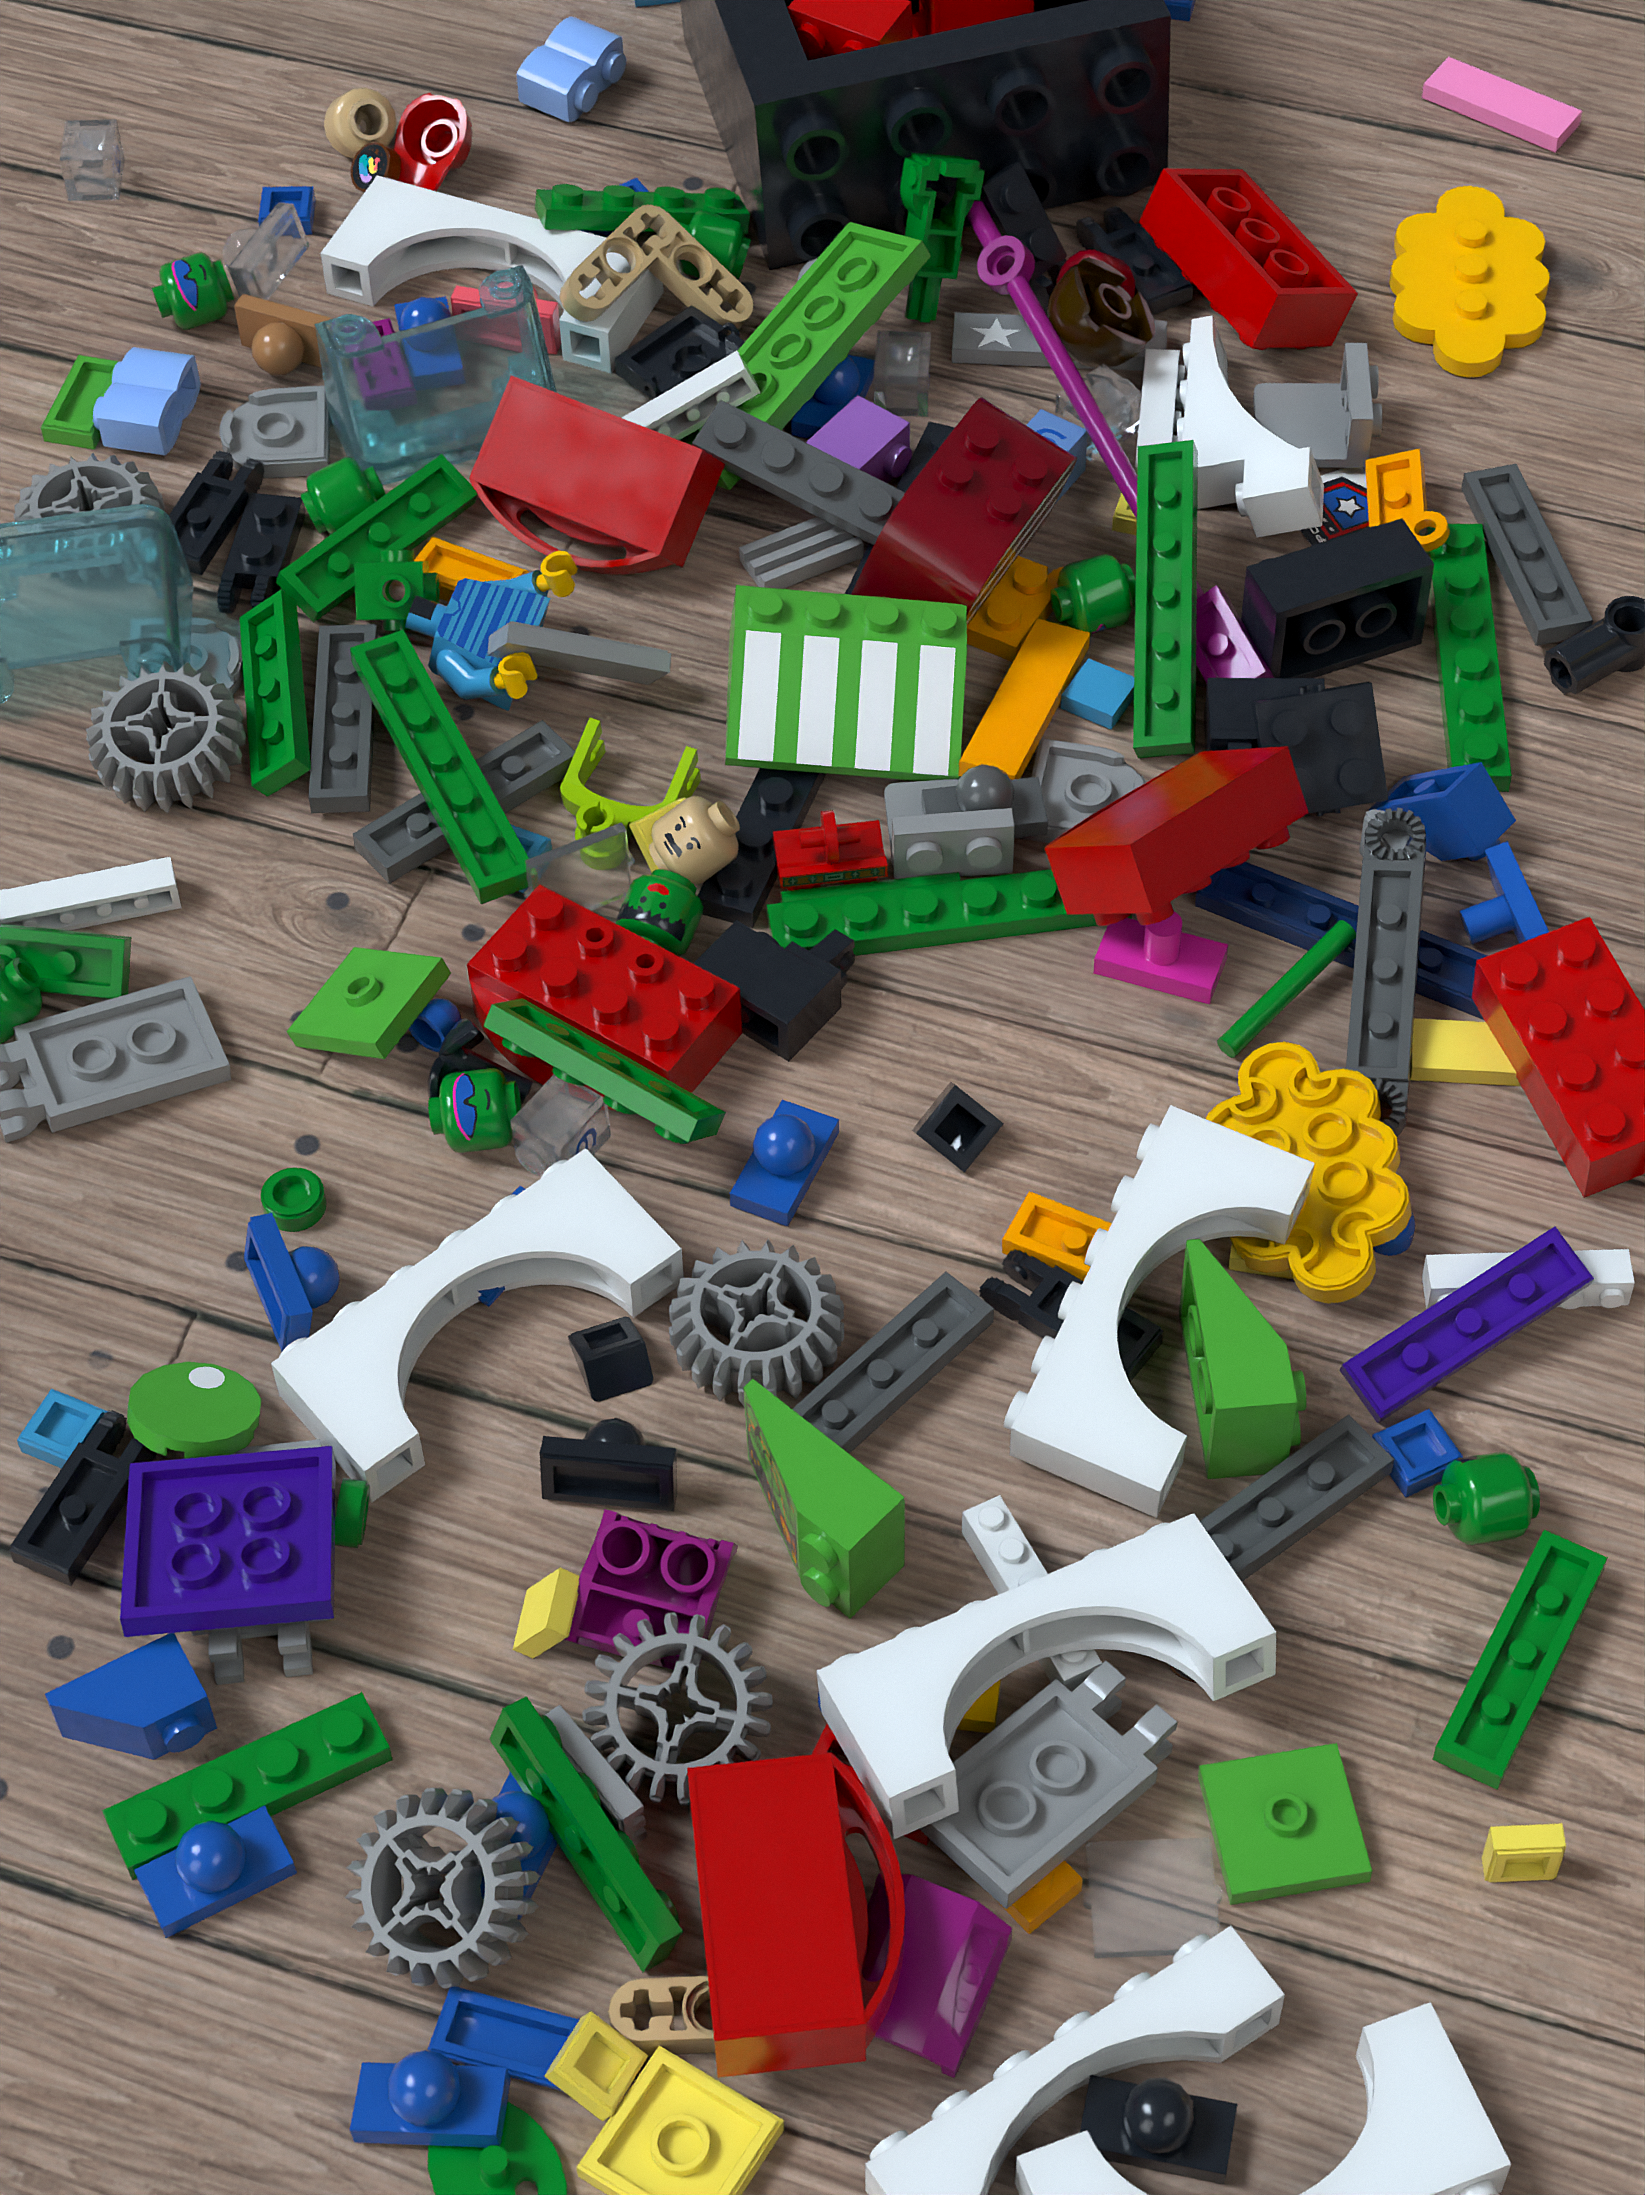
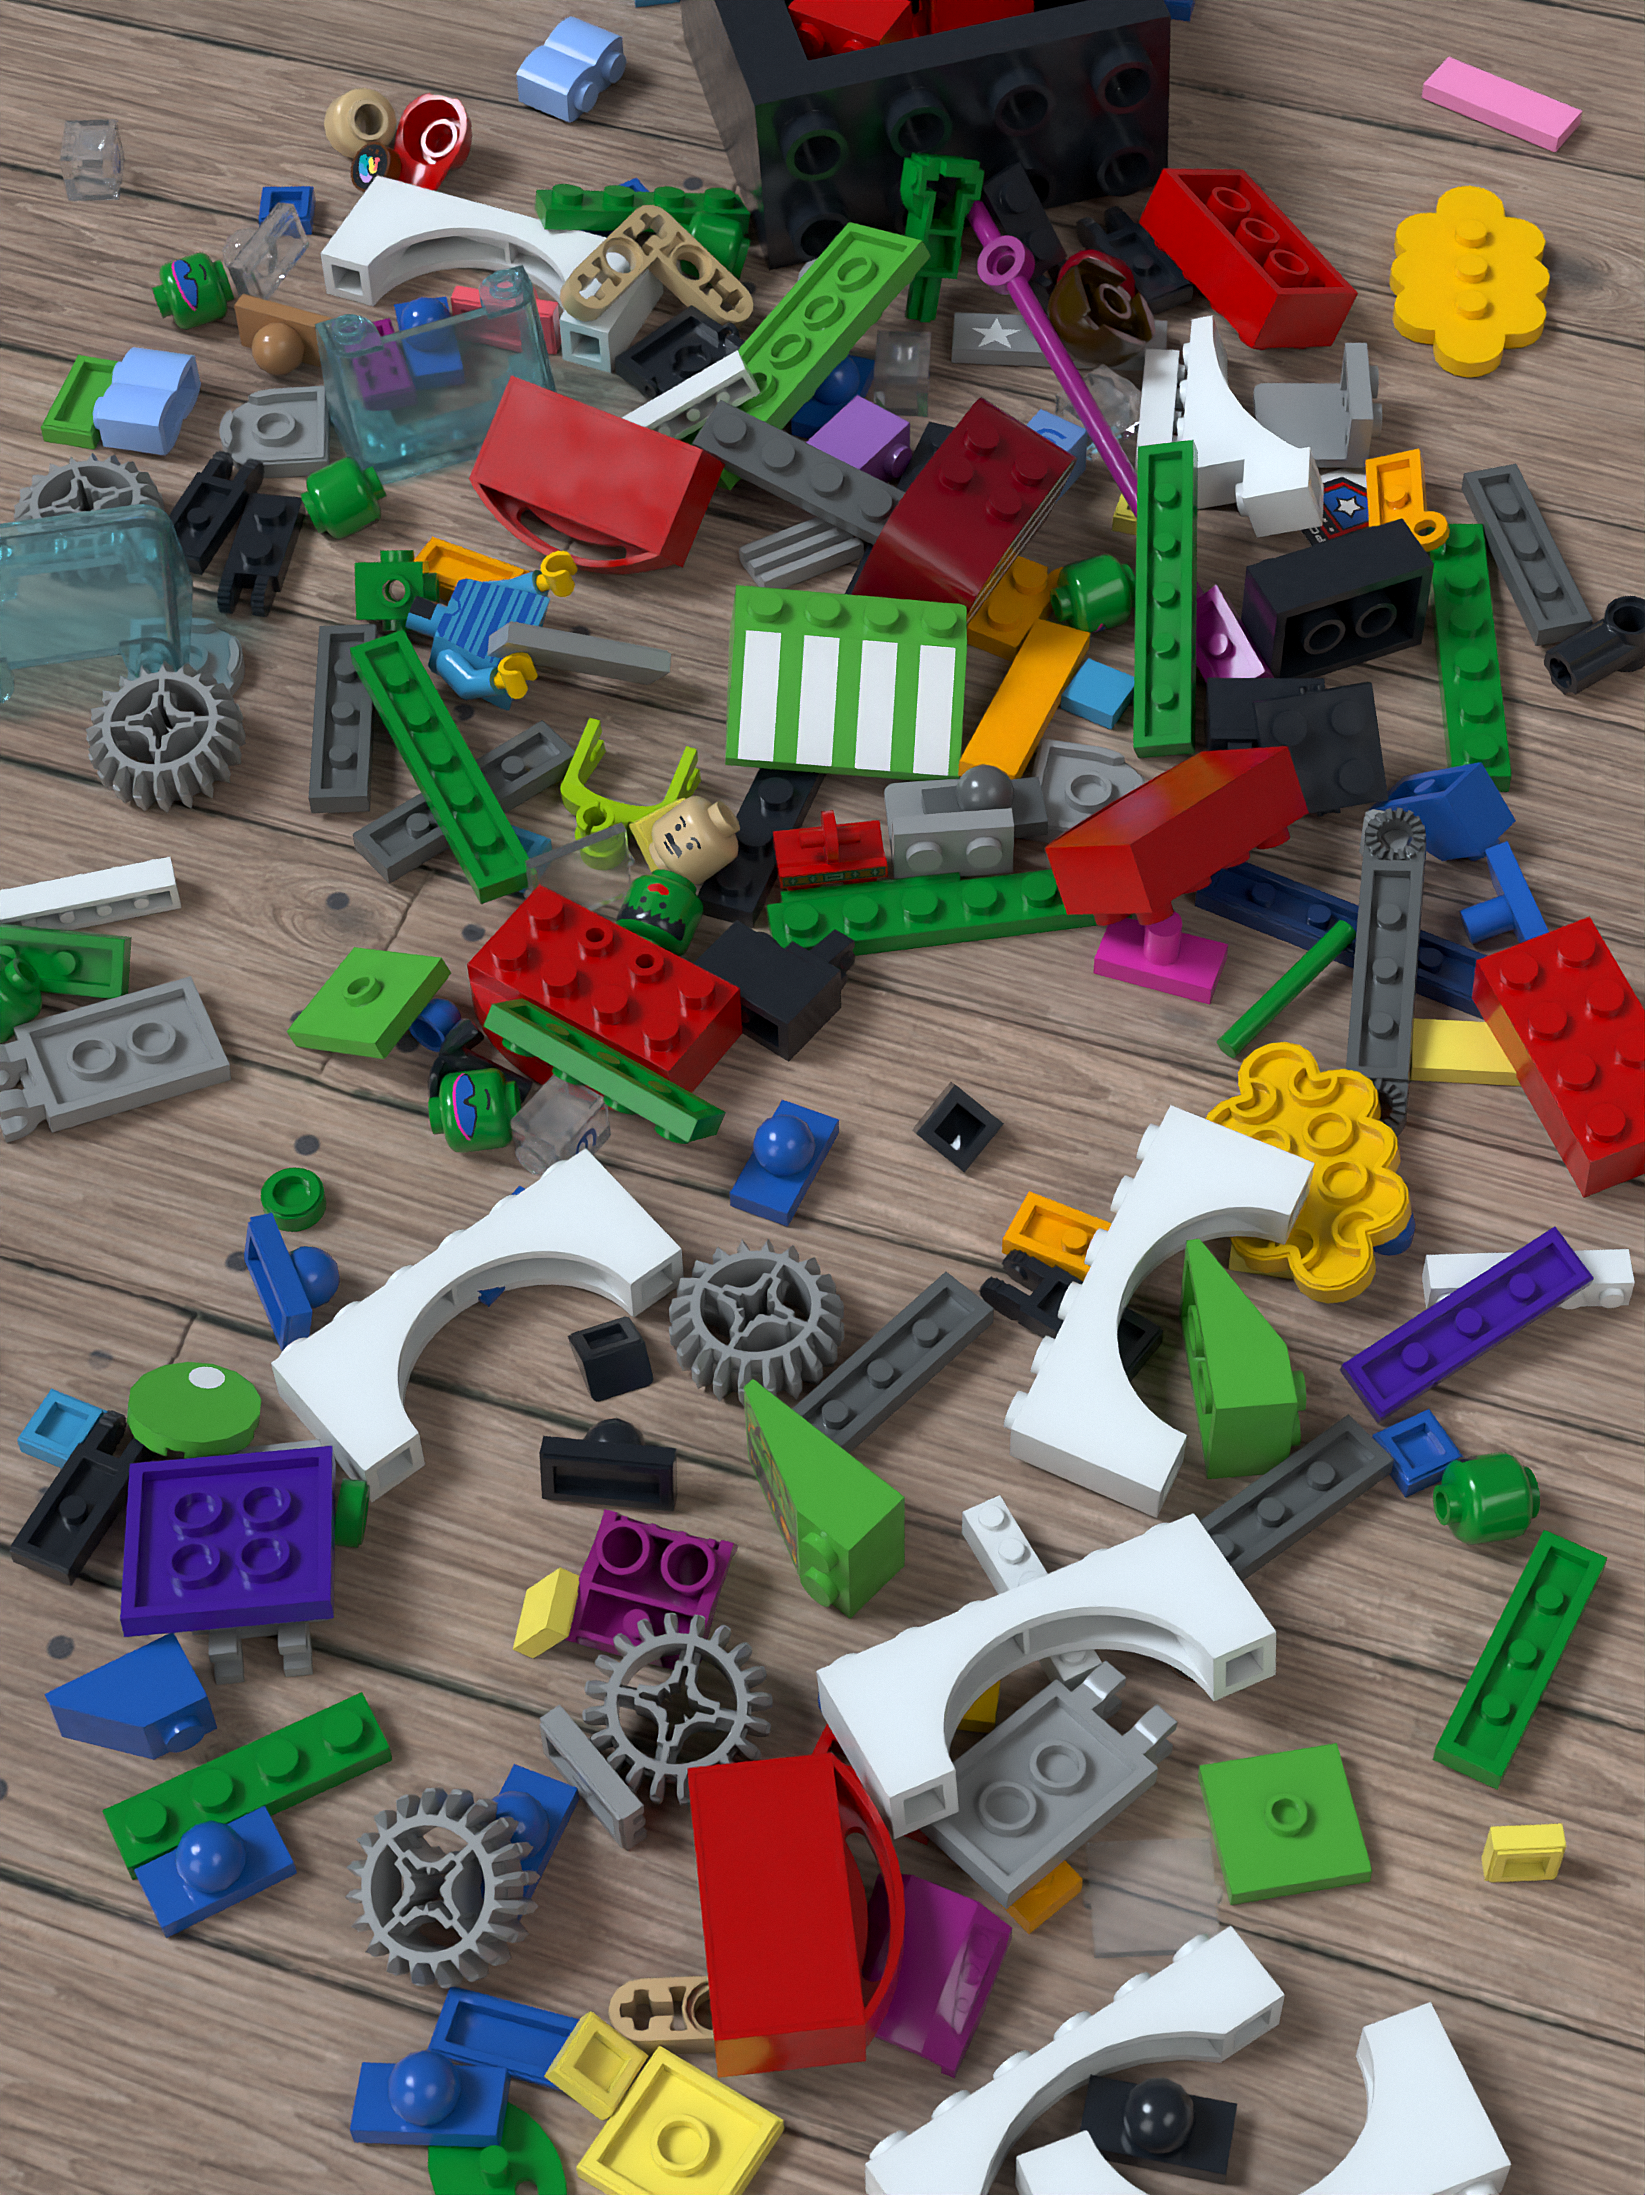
green plate [239,590,311,797] -> none
green plate [276,454,478,623] -> none
green plate [489,1696,683,1973] -> none

